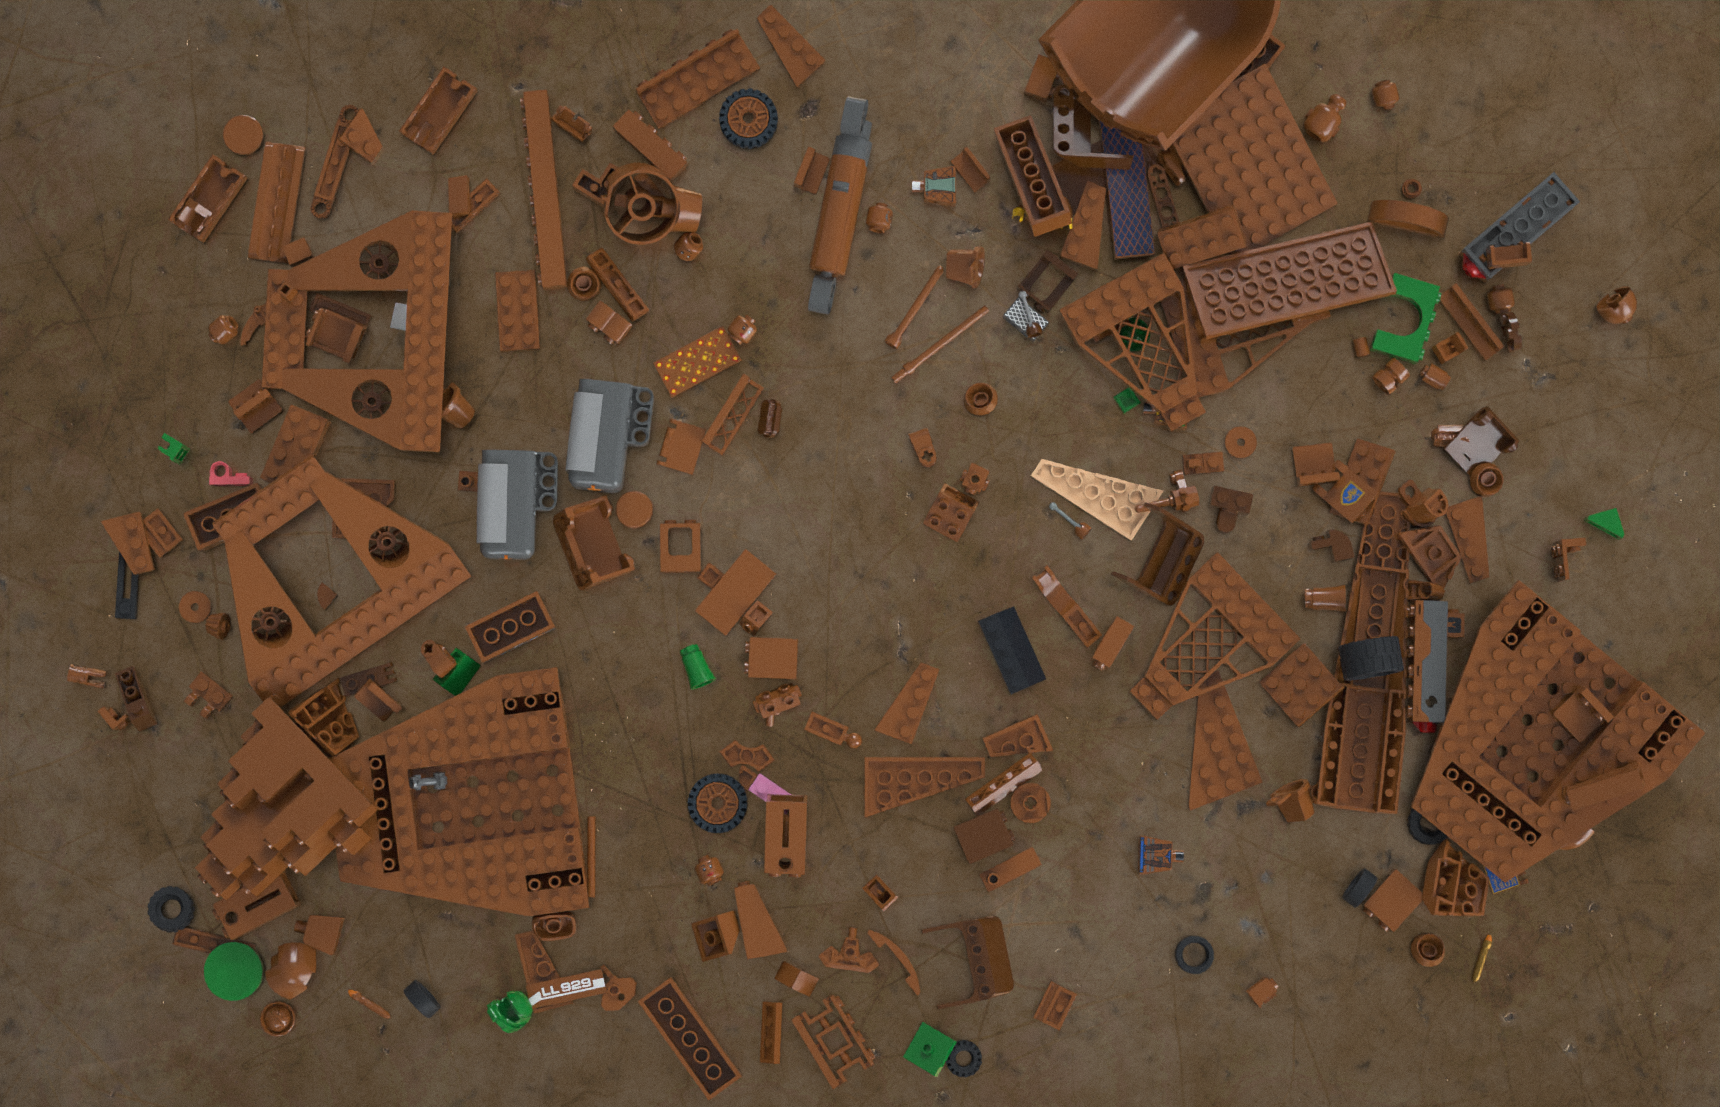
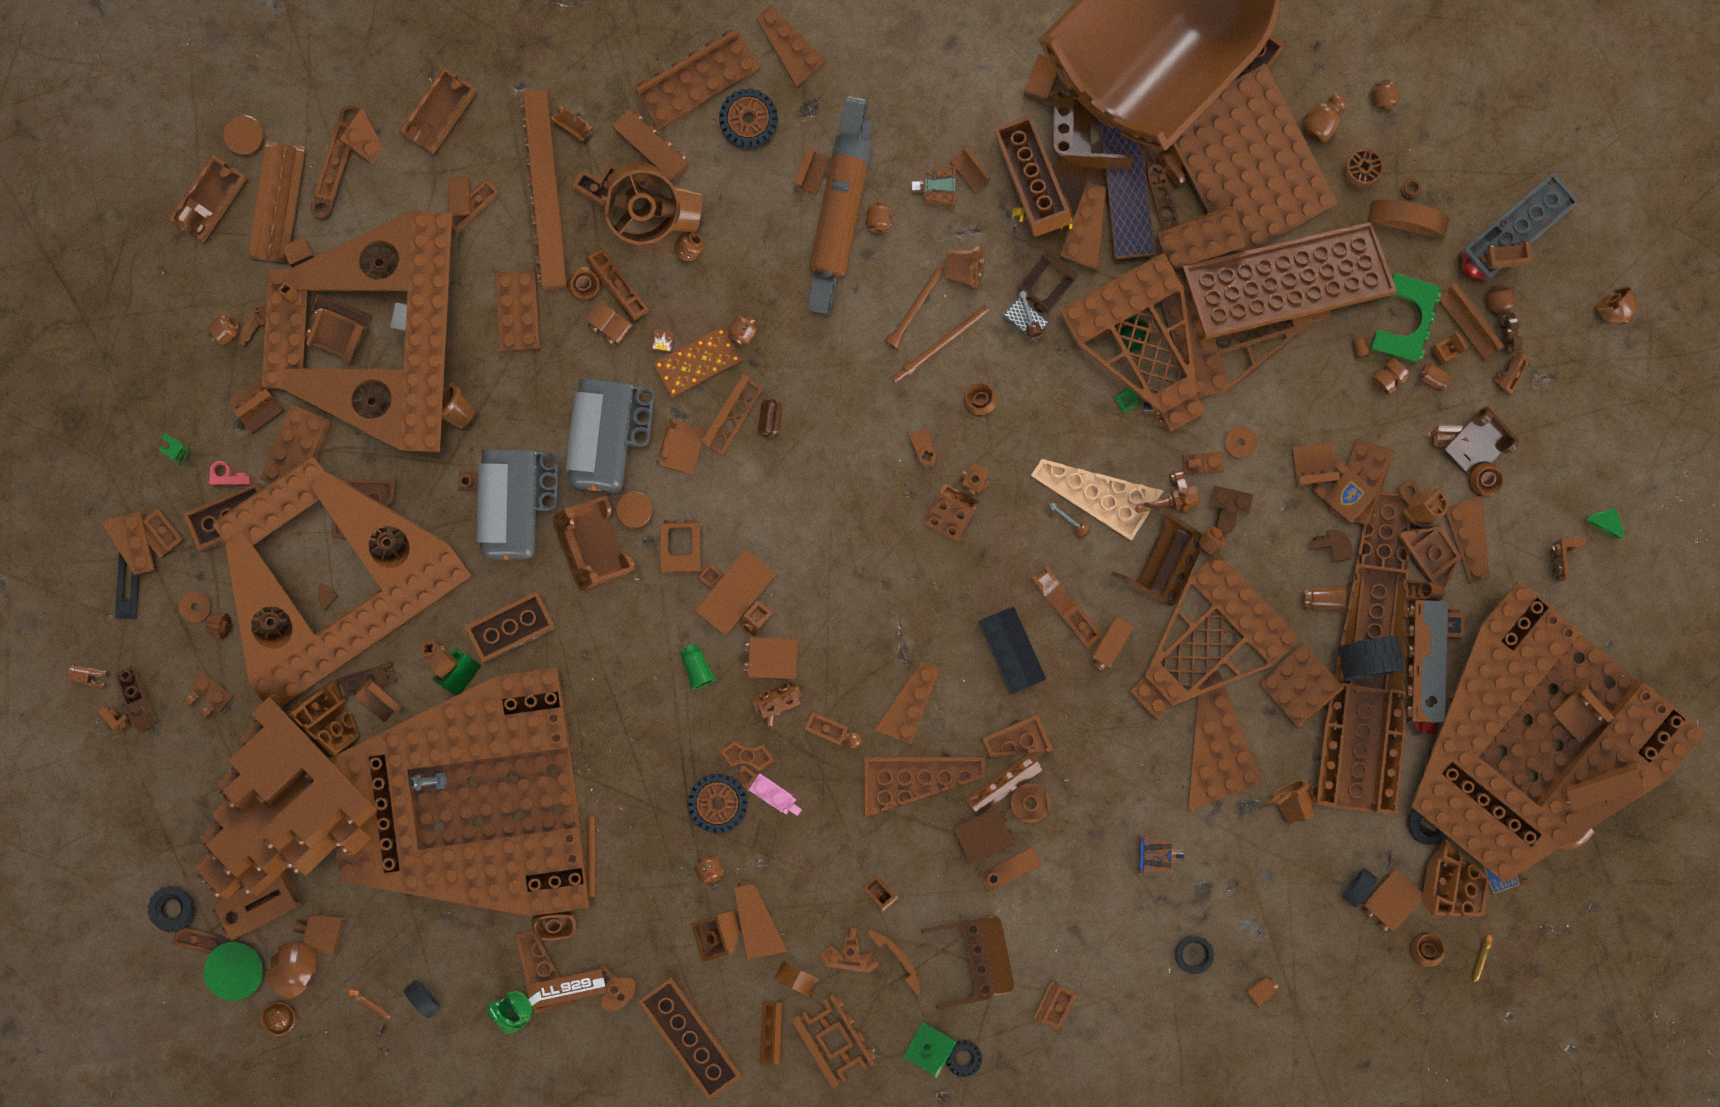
dark orange brick [764,794,808,877] -> none
none -> tile [652,330,674,353]
none -> dark orange plate [1199,527,1227,555]
none -> dark orange wheel [1344,148,1384,188]
none -> dark orange hinge [1494,351,1530,395]

